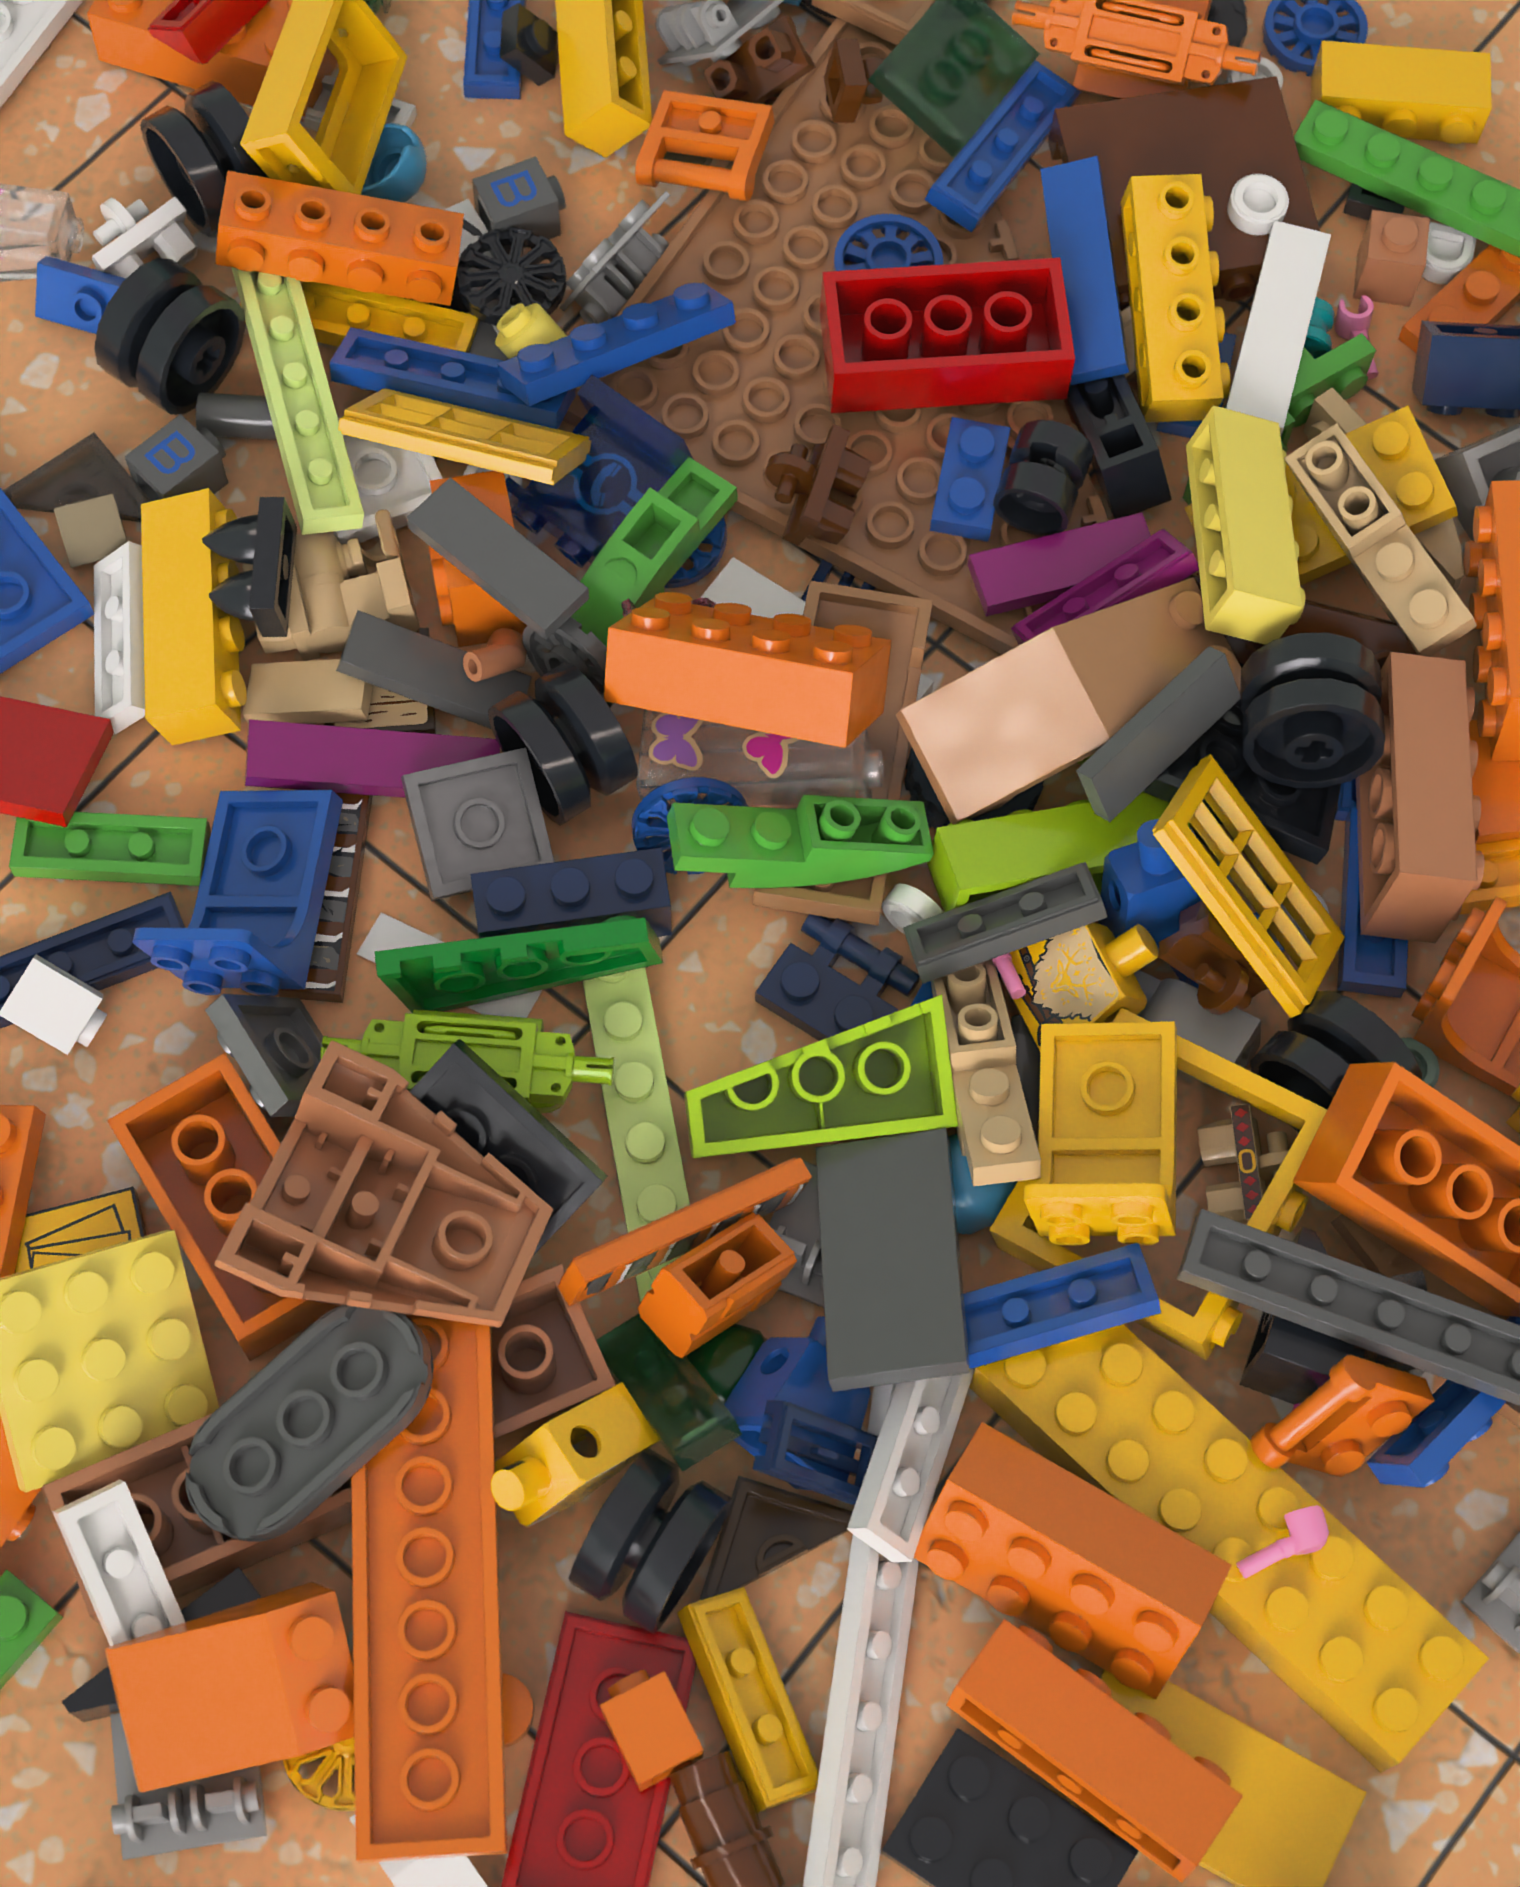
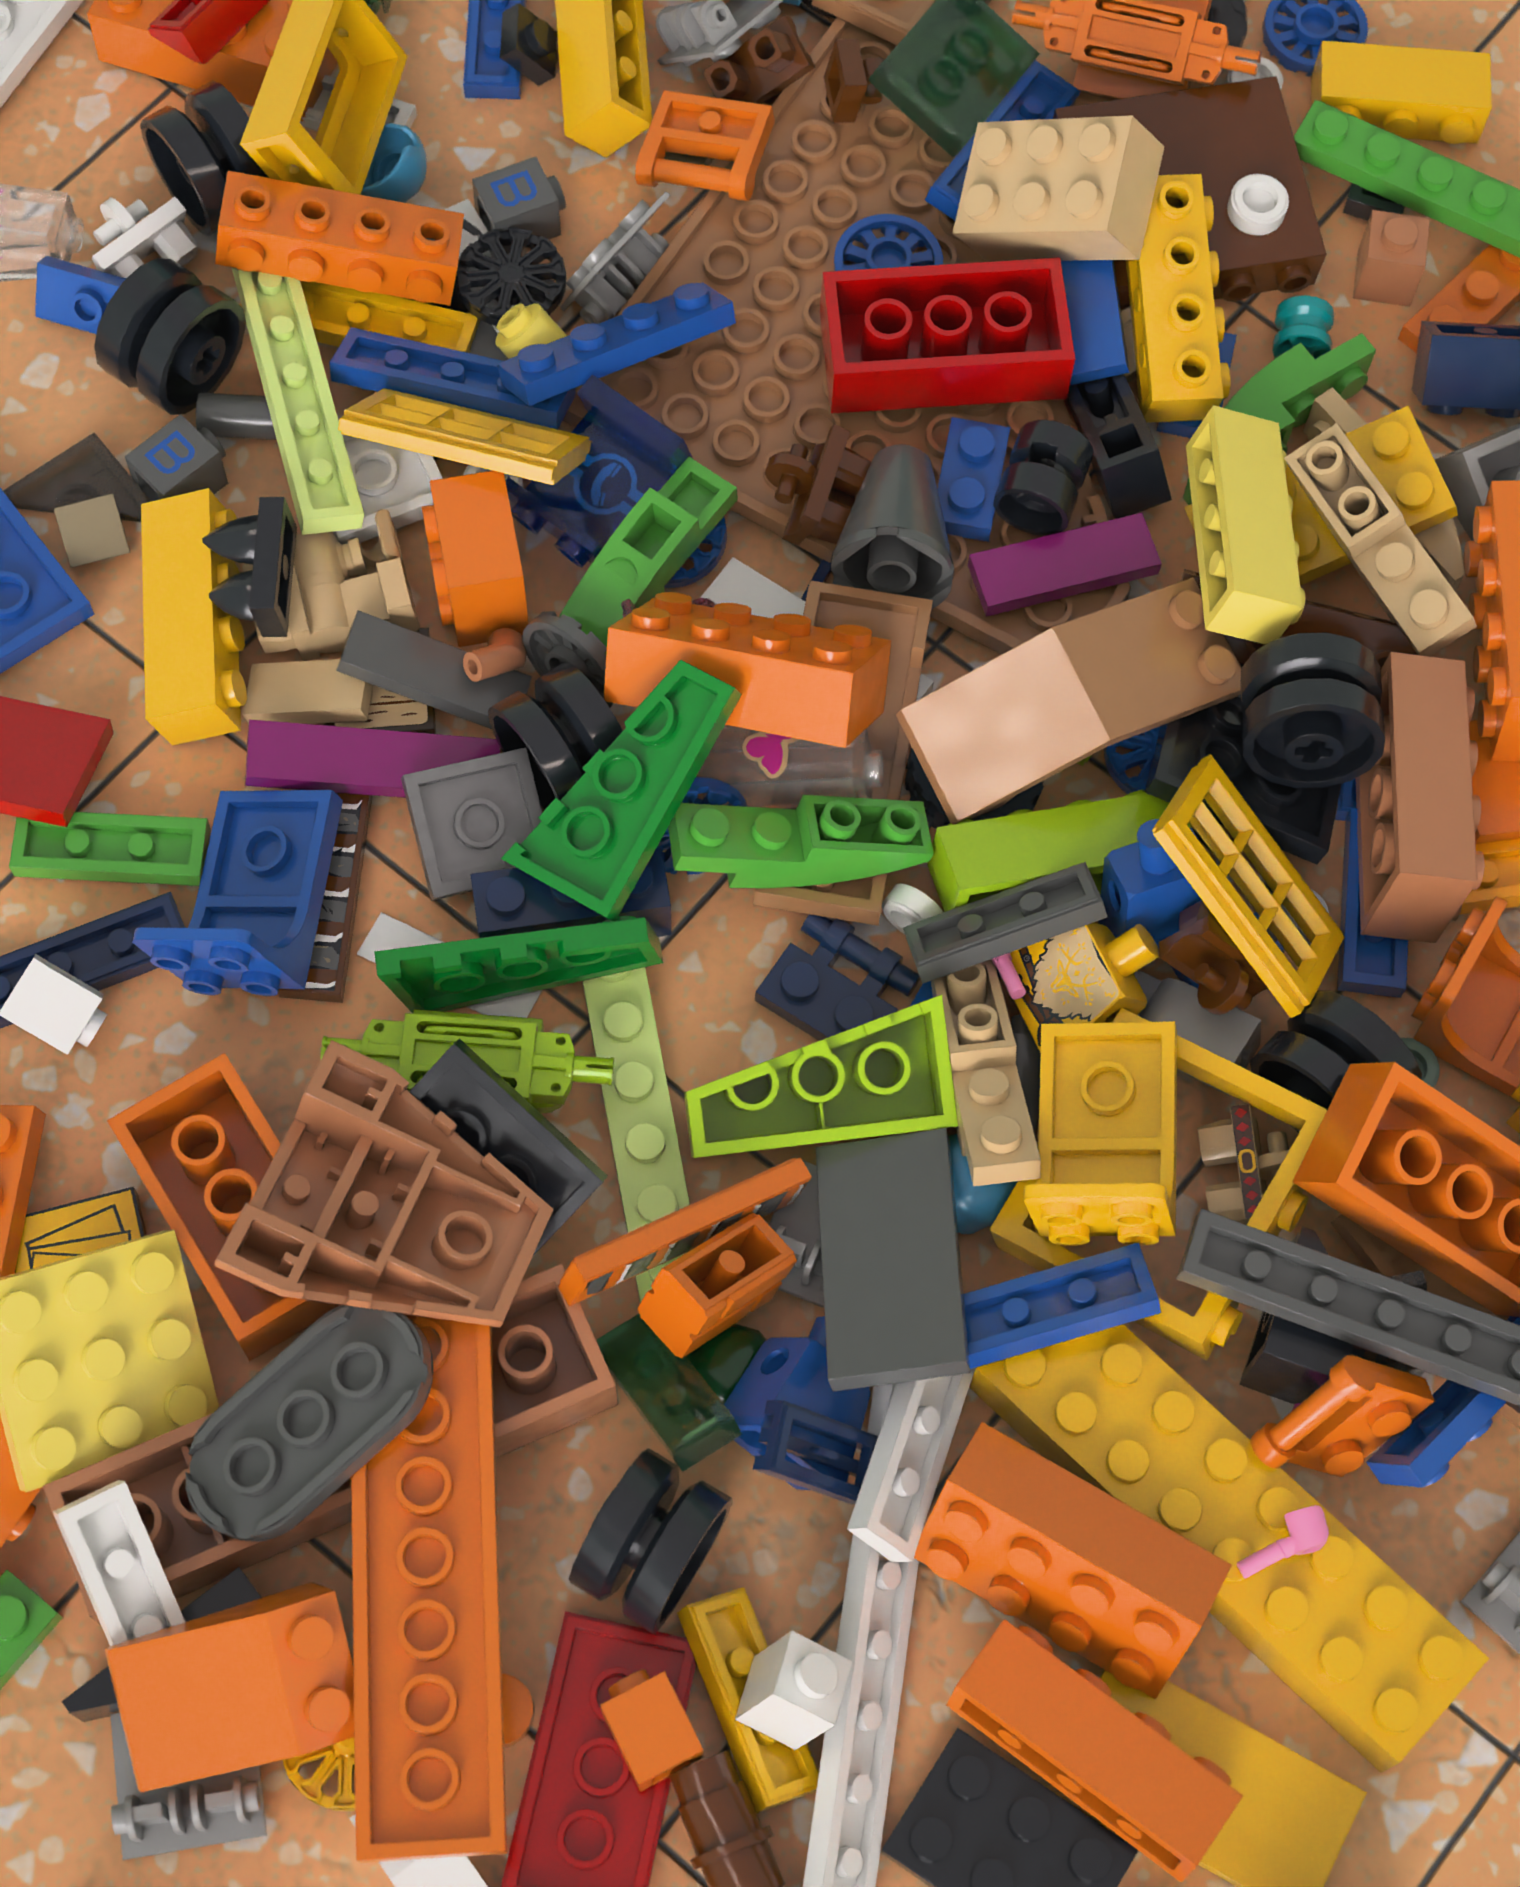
white plate [94,541,145,734] -> none
flat silver plate [205,994,323,1117] -> none
dark grey tile [407,477,589,640] -> none
yellow torso [491,1382,660,1527] -> none
dark brown tile [700,1476,853,1600] -> none
magenta tile [1011,529,1199,645] -> none
dark grey tile [1076,646,1241,822] -> none
white tile [1226,220,1331,435] -> none
bright pink hand [1334,295,1378,380] -> none
white tile [1422,221,1477,284] -> none
none -> green wing [501,660,742,921]
none -> white brick [735,1631,853,1750]
none -> dark grey cone [831,444,954,609]
none -> tan brick [952,115,1164,262]

